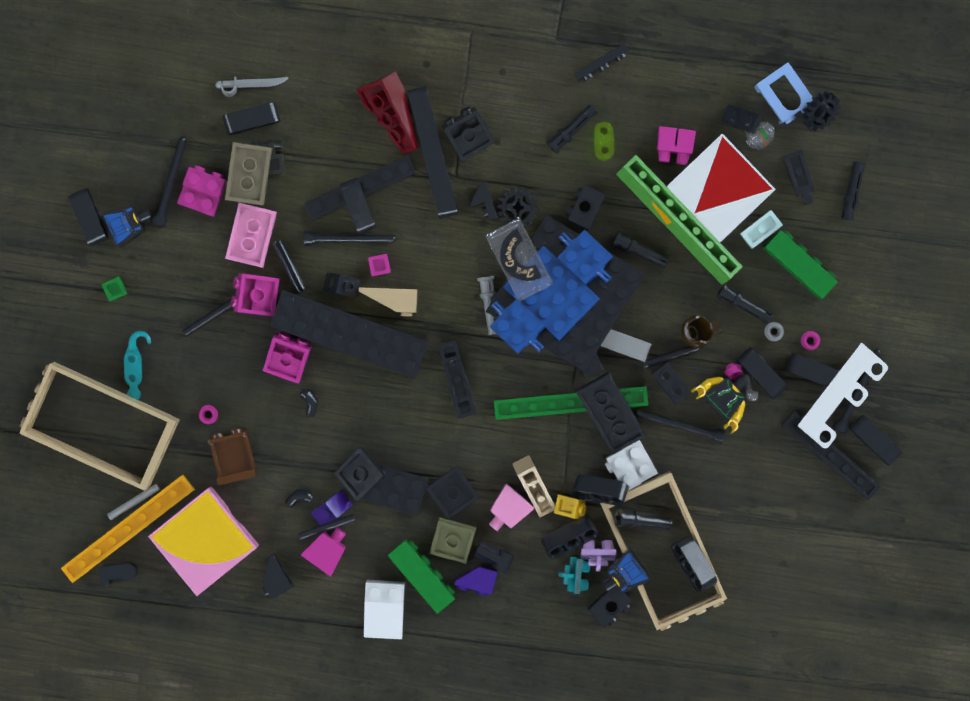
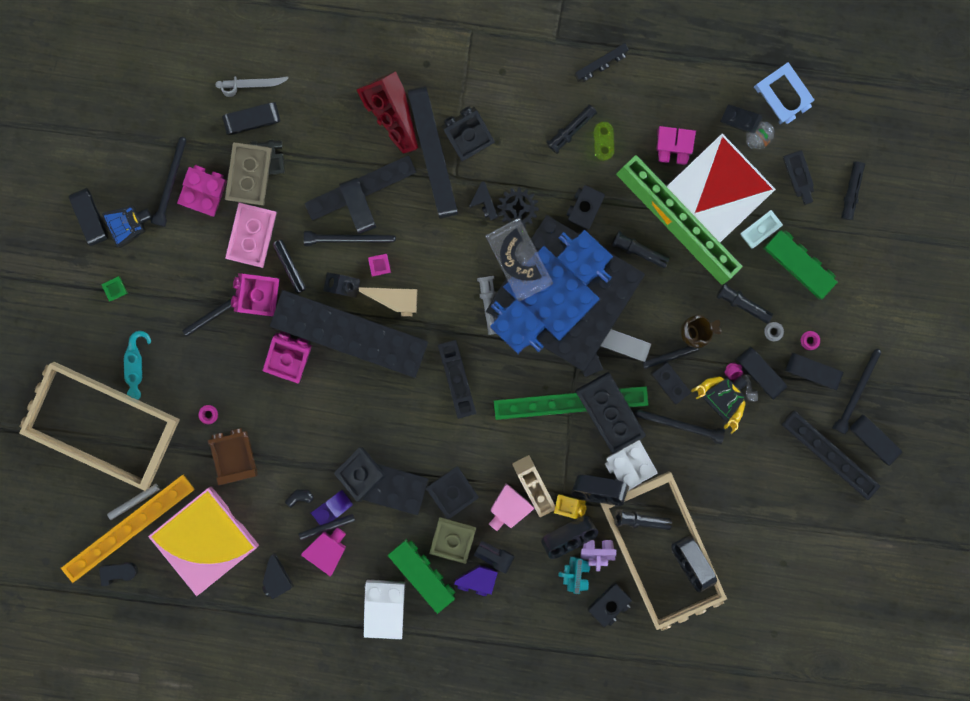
black arm [300,389,318,417] -> none
torso [602,547,651,593] -> none
white piece [798,343,888,448] -> none
black gear [801,91,841,132] -> none

